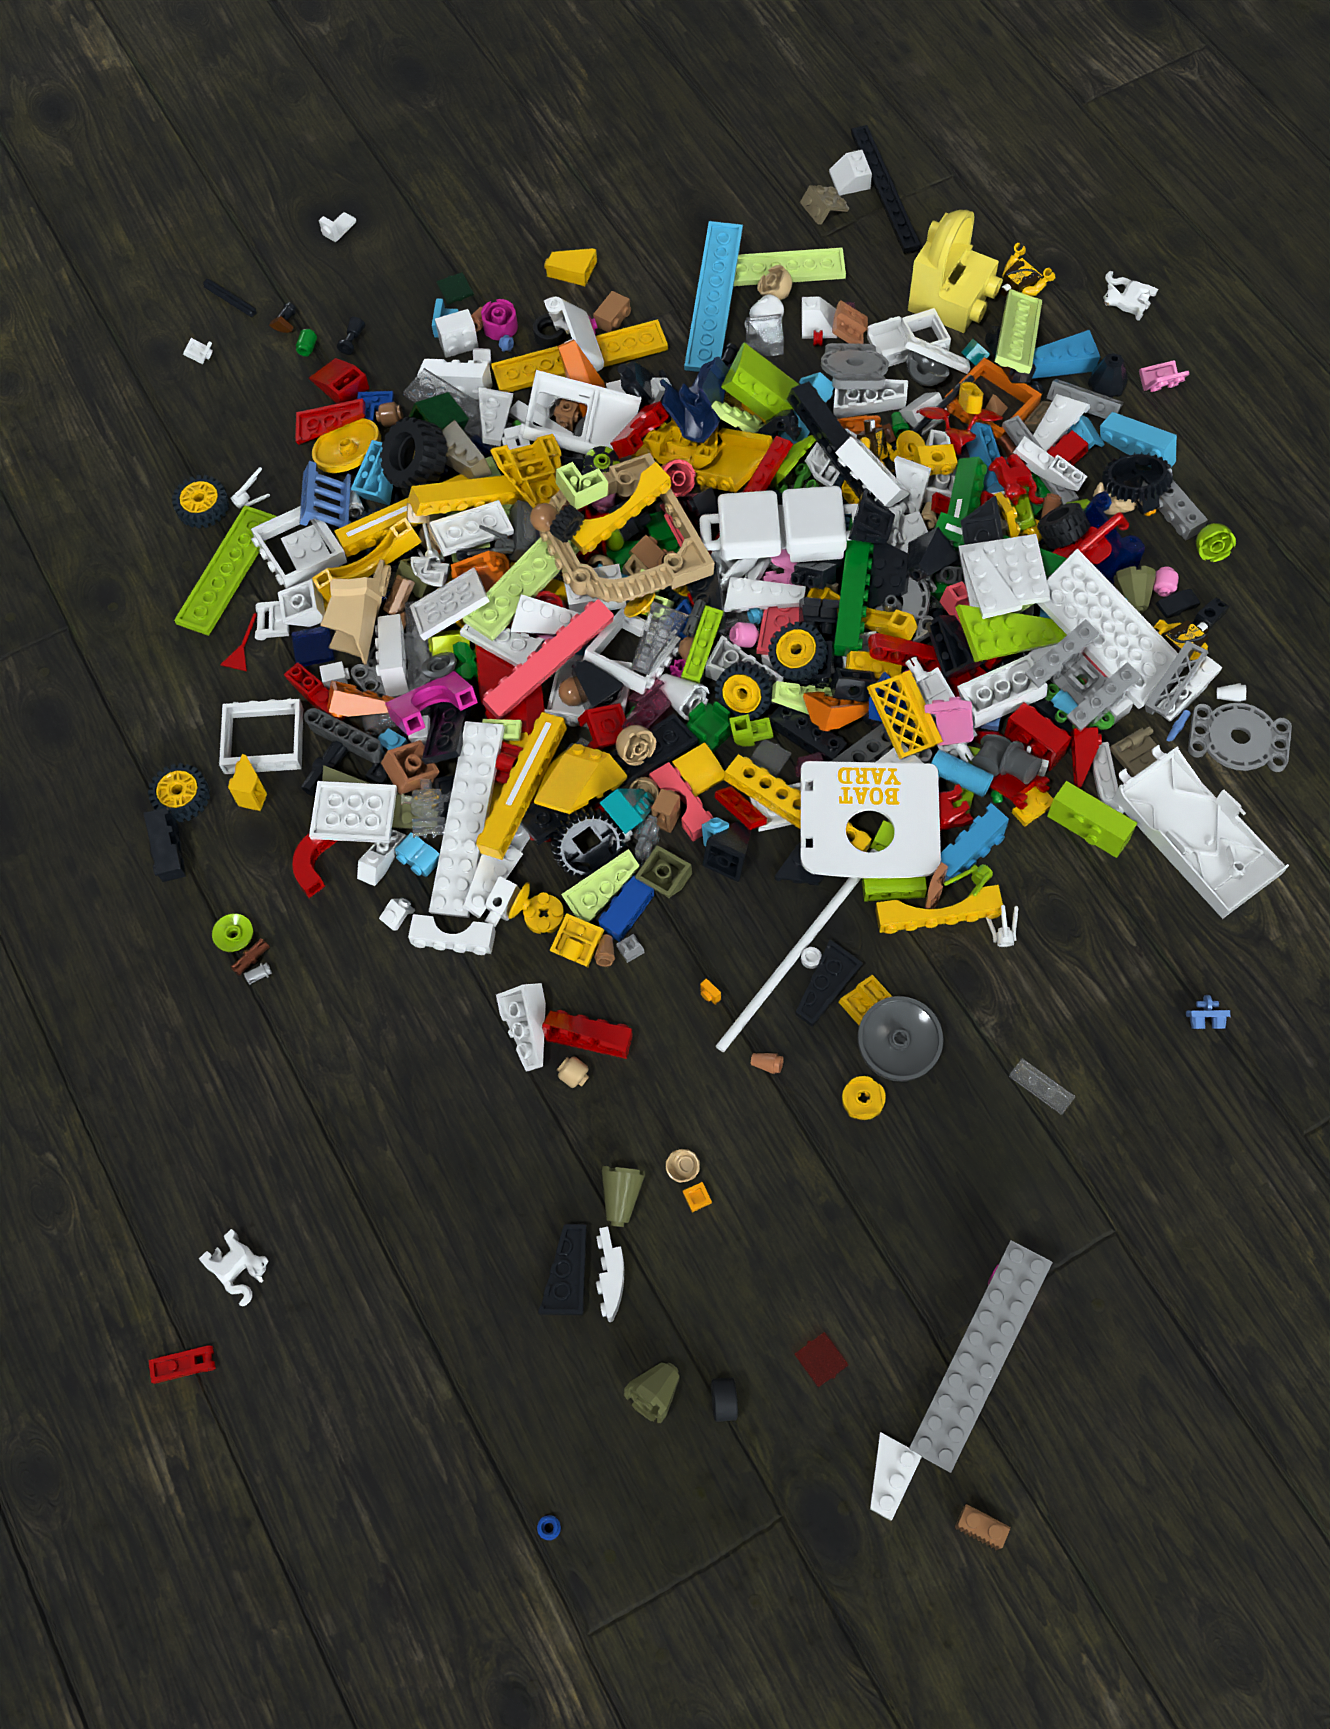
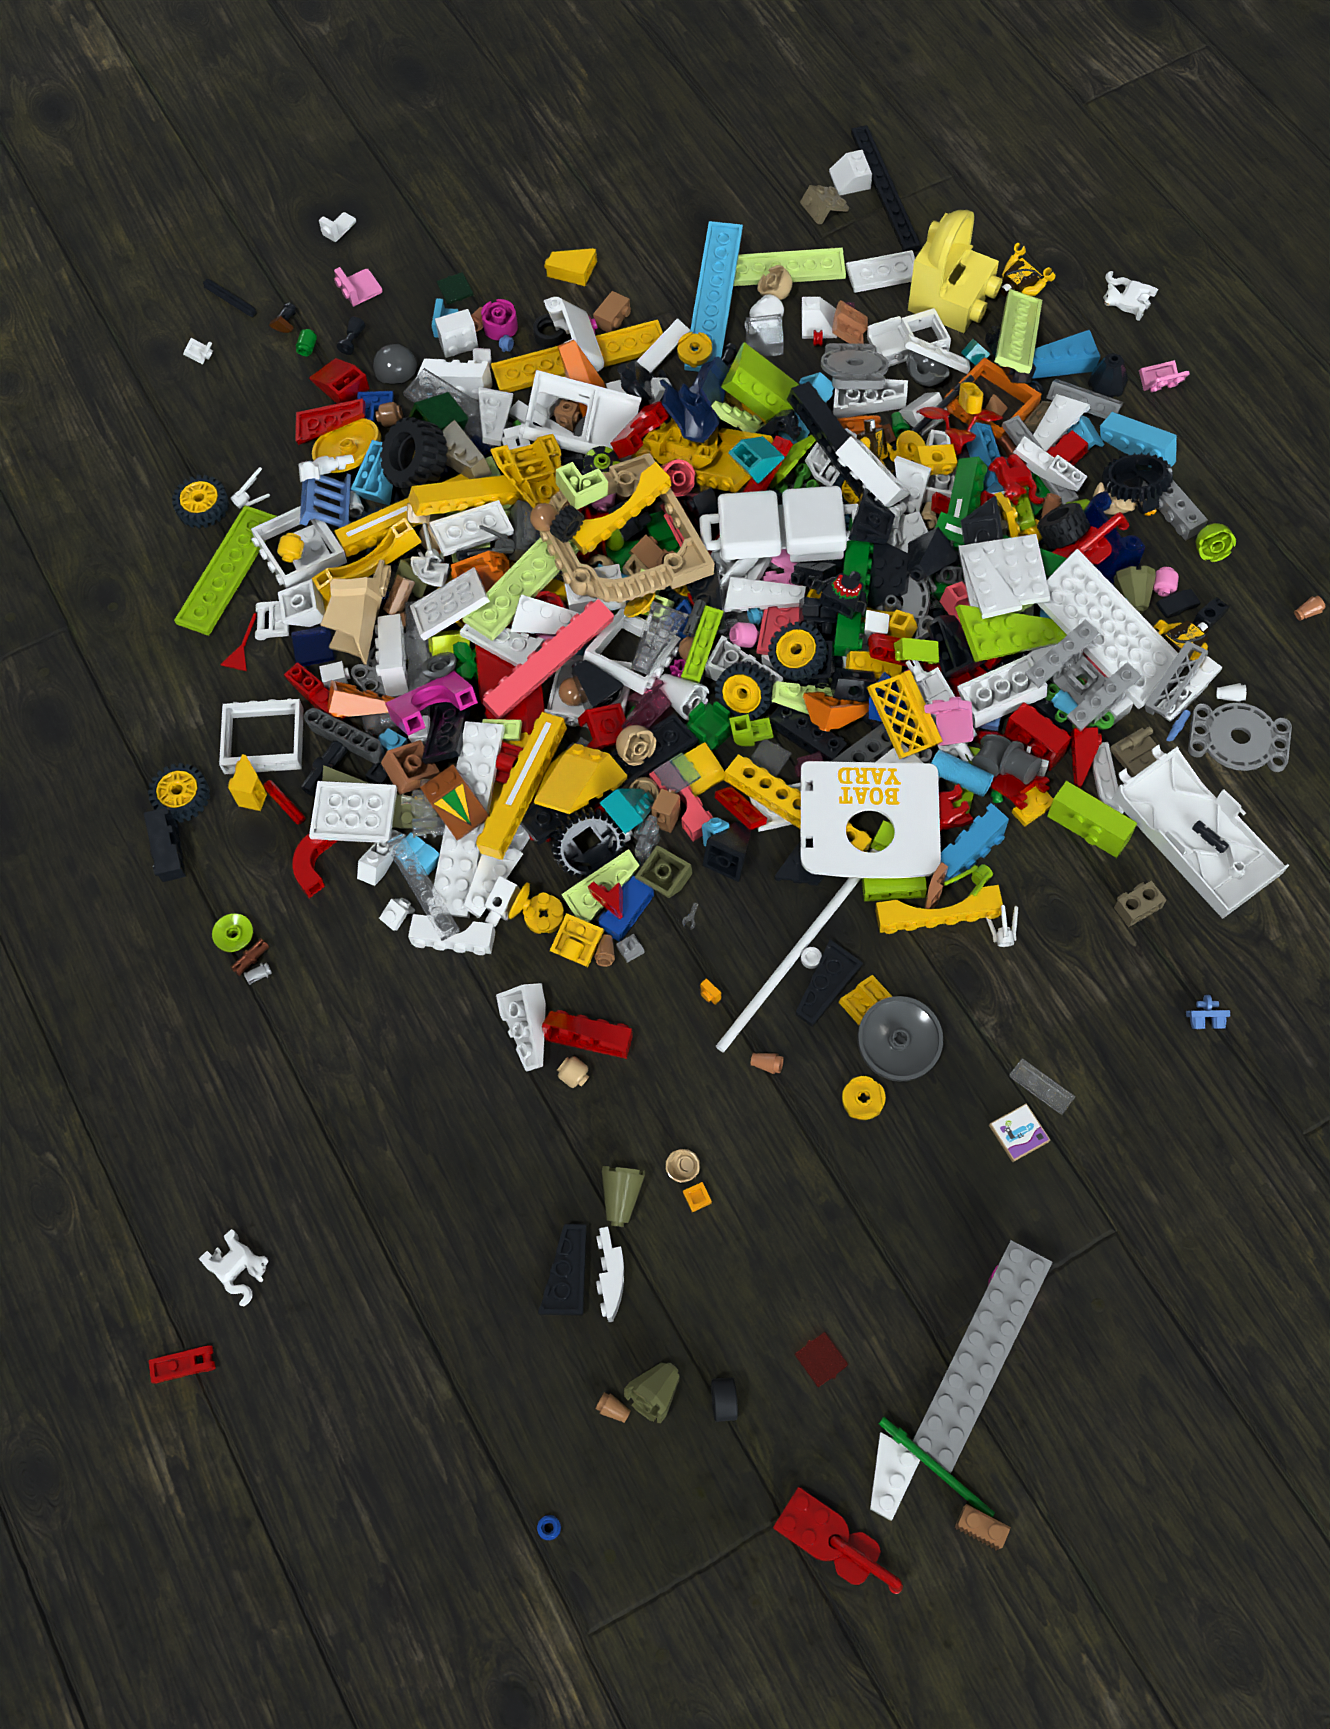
none -> red axle [263,780,305,825]
none -> yellow head [277,533,304,563]
none -> white piece [298,455,354,482]
none -> bright pink bracket [334,267,382,307]
none -> dark grey cylinder [373,344,418,384]
none -> clear plate [385,833,460,941]
none -> dark orange slope [420,764,489,841]
none -> red slope [588,881,623,920]
none -> medium nougat cone [595,1392,631,1423]
none -> white tile [637,318,690,374]
none -> clear light blue piece [654,753,701,793]
none -> yellow plate [677,332,712,368]
none -> clear hand [682,903,698,929]
none -> teal slope [728,436,785,484]
none -> red plate [773,1487,903,1594]
none -> black torso [810,571,867,620]
none -> white plate [846,250,915,293]
none -> white slope [864,610,889,635]
none -> green bar [878,1417,995,1517]
none -> lime hinge [894,638,939,664]
none -> tile [989,1103,1050,1162]
none -> dark tan brick [1114,880,1166,927]
none -> black axle [1192,820,1229,853]
none -> nougat cone [1294,596,1325,621]

